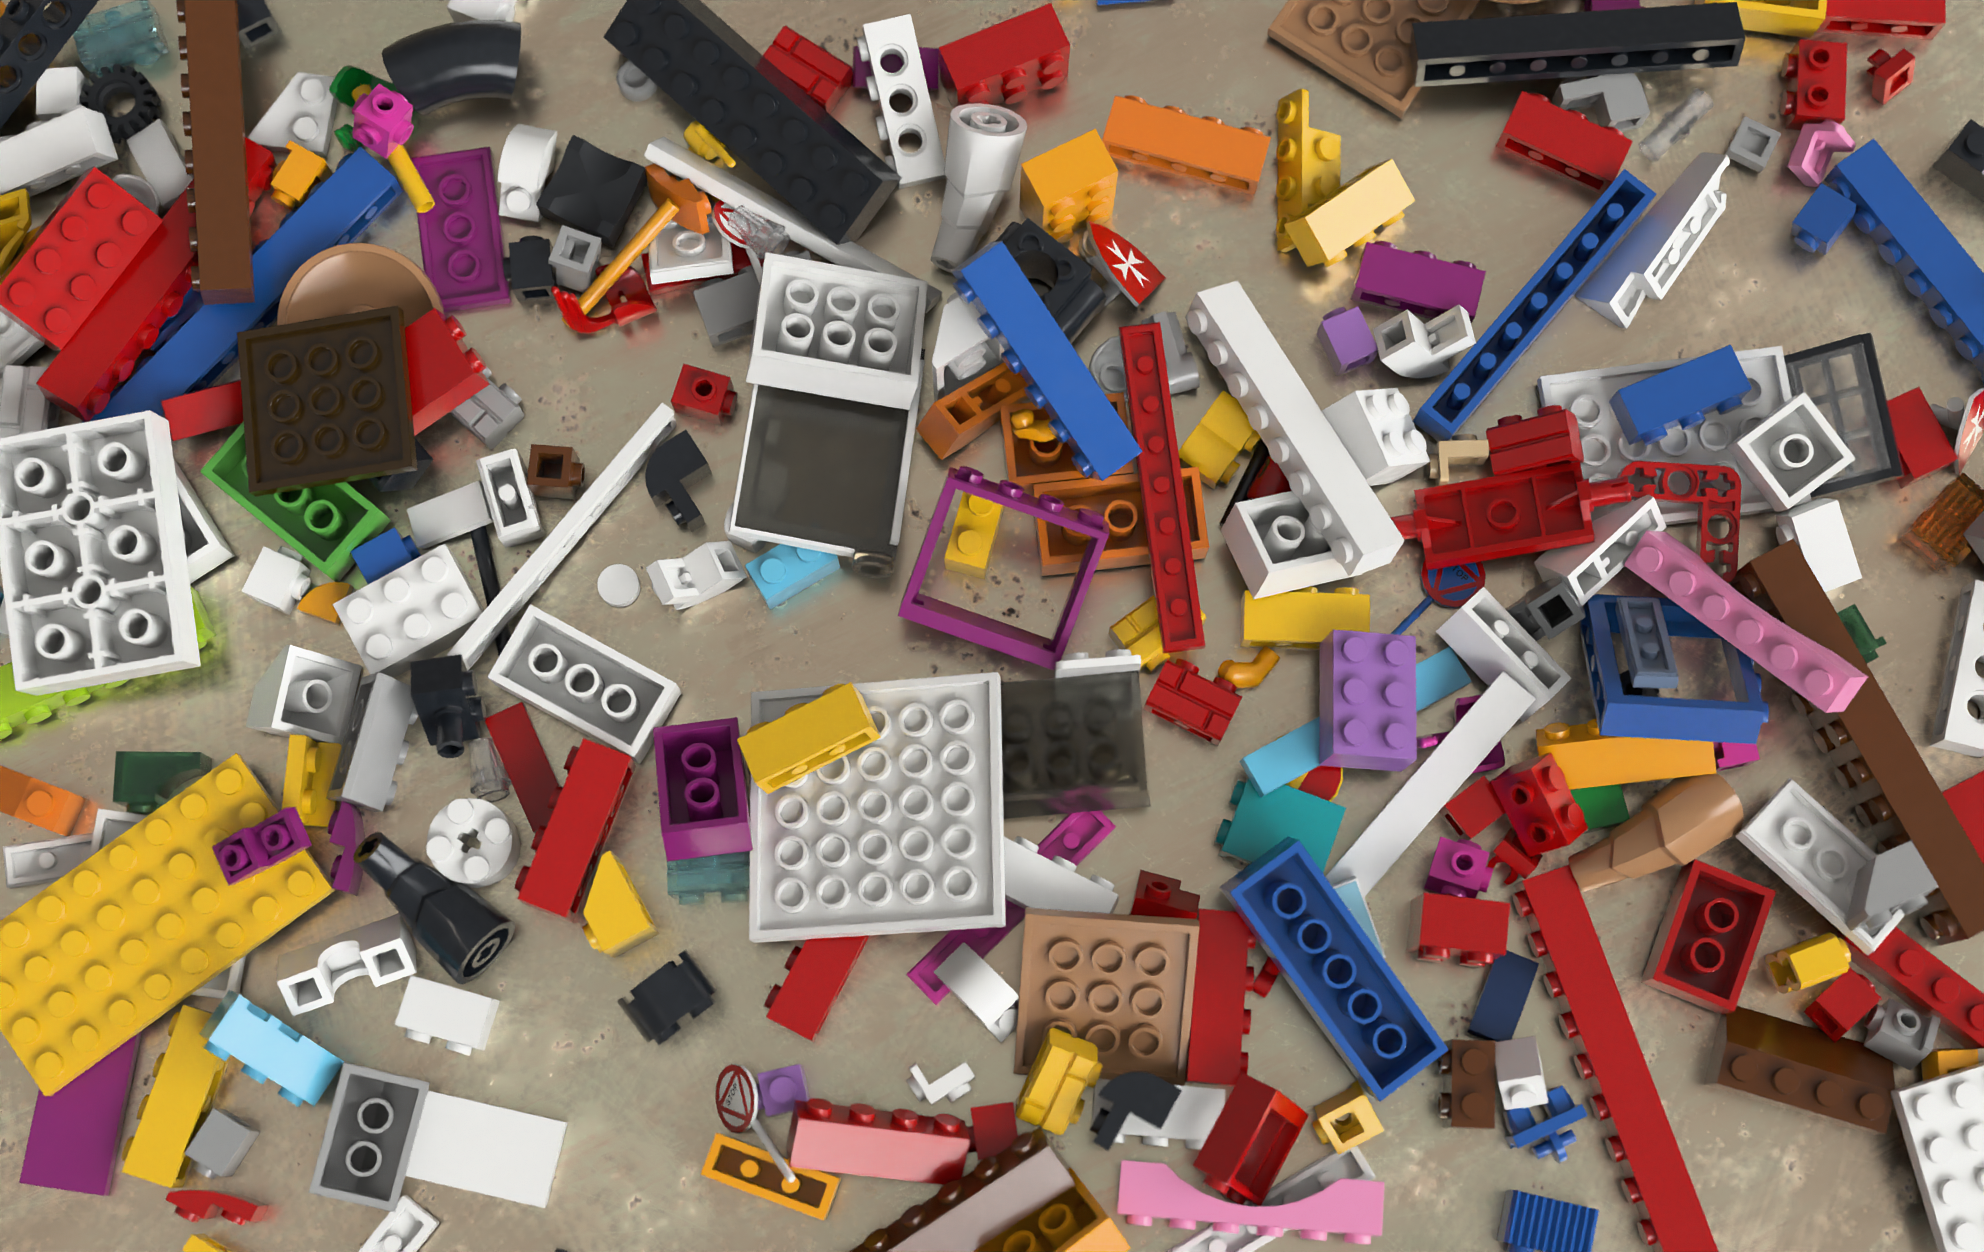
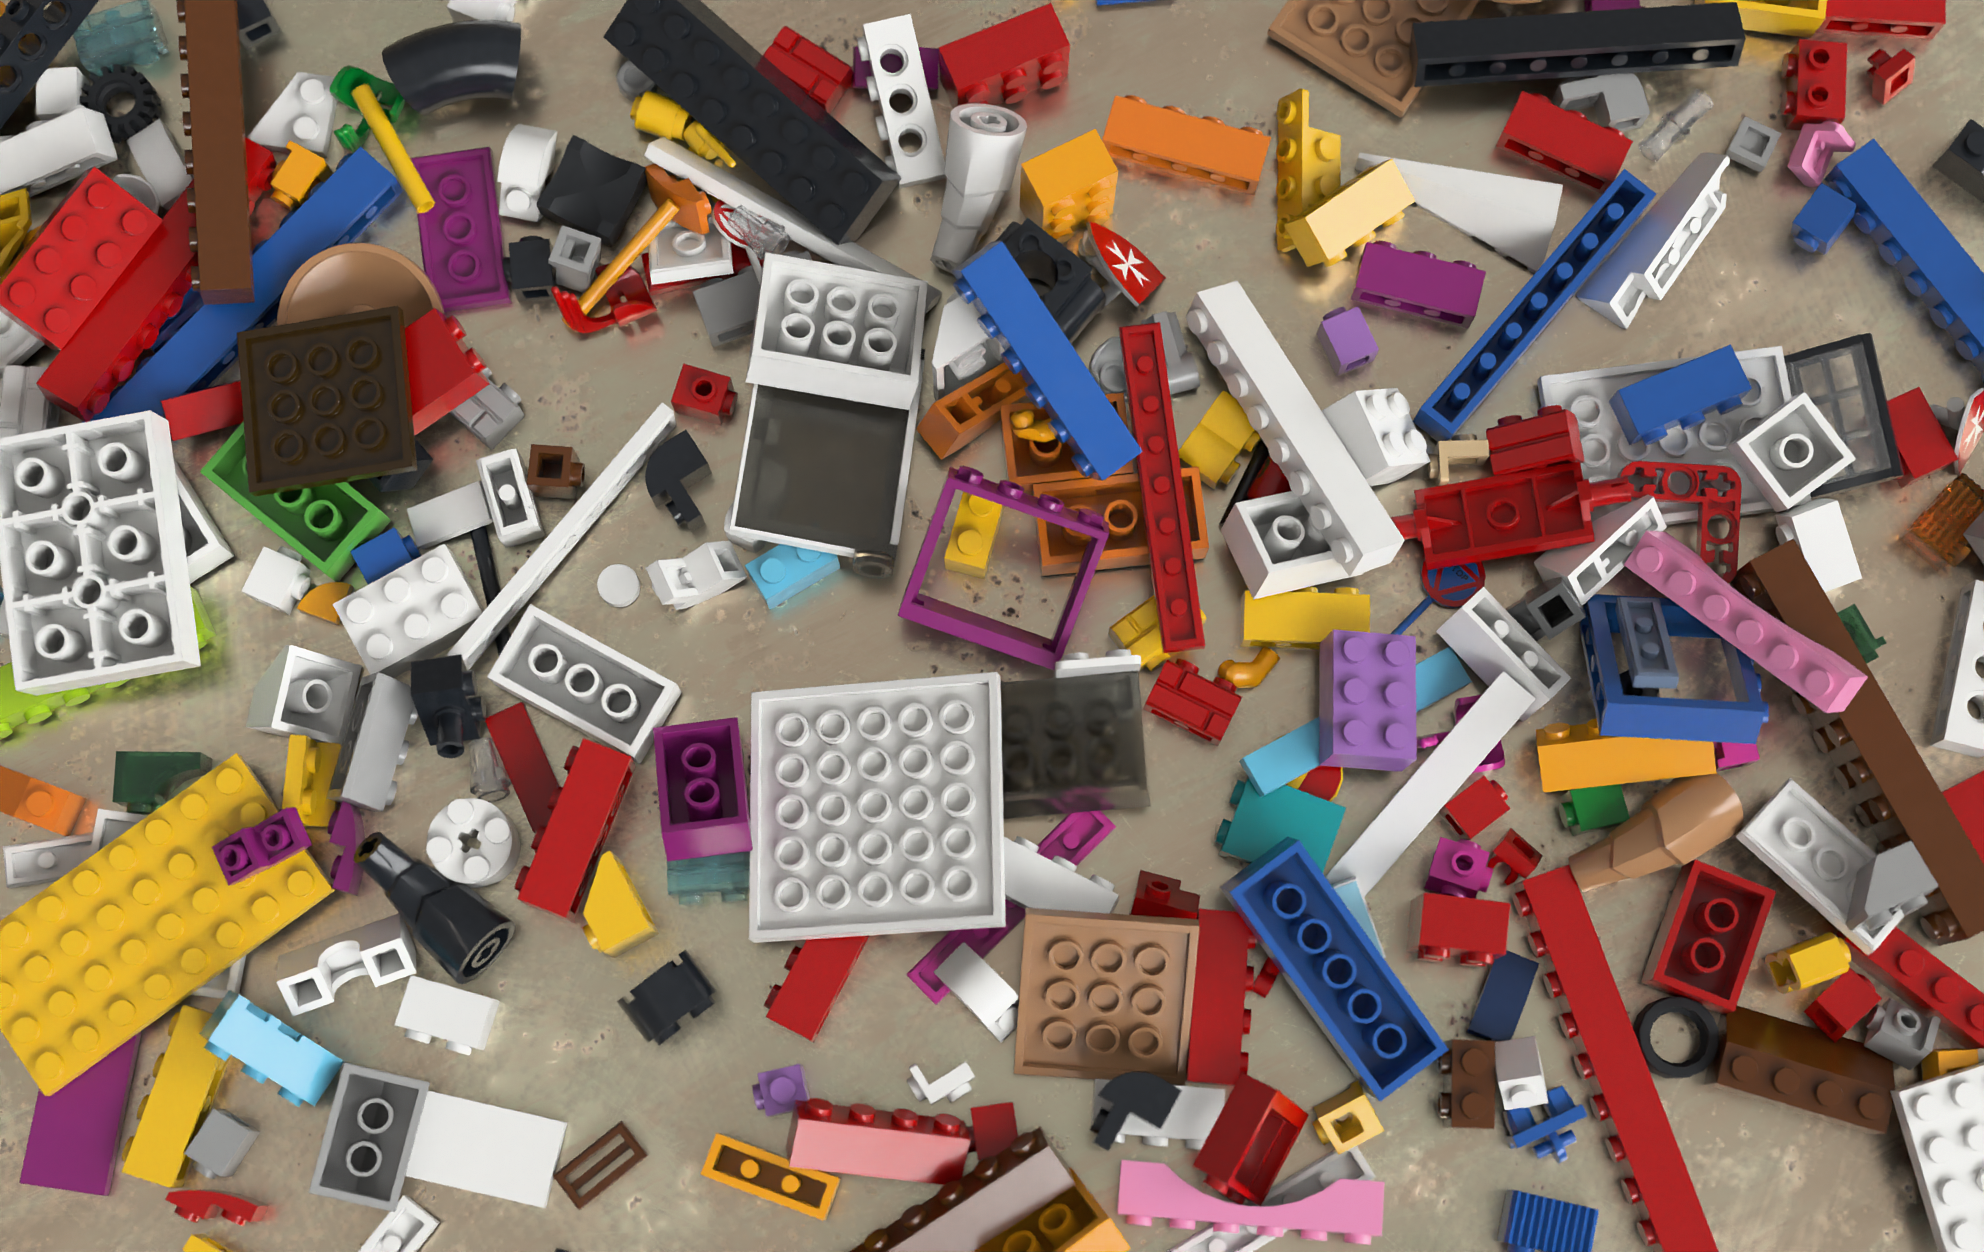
dark pink brick [352,84,414,159] -> none
piece [715,1064,795,1182] -> none
yellow brick [737,682,881,794] -> none
yellow brick [1015,1028,1102,1135] -> none
white brick [1373,305,1476,378] -> none
red brick [1491,752,1588,857] -> none
none -> reddish brown tile [553,1121,649,1210]
none -> yellow brick [630,90,692,141]
none -> white wedge [1355,153,1563,273]
none -> black tyre [1633,997,1719,1078]

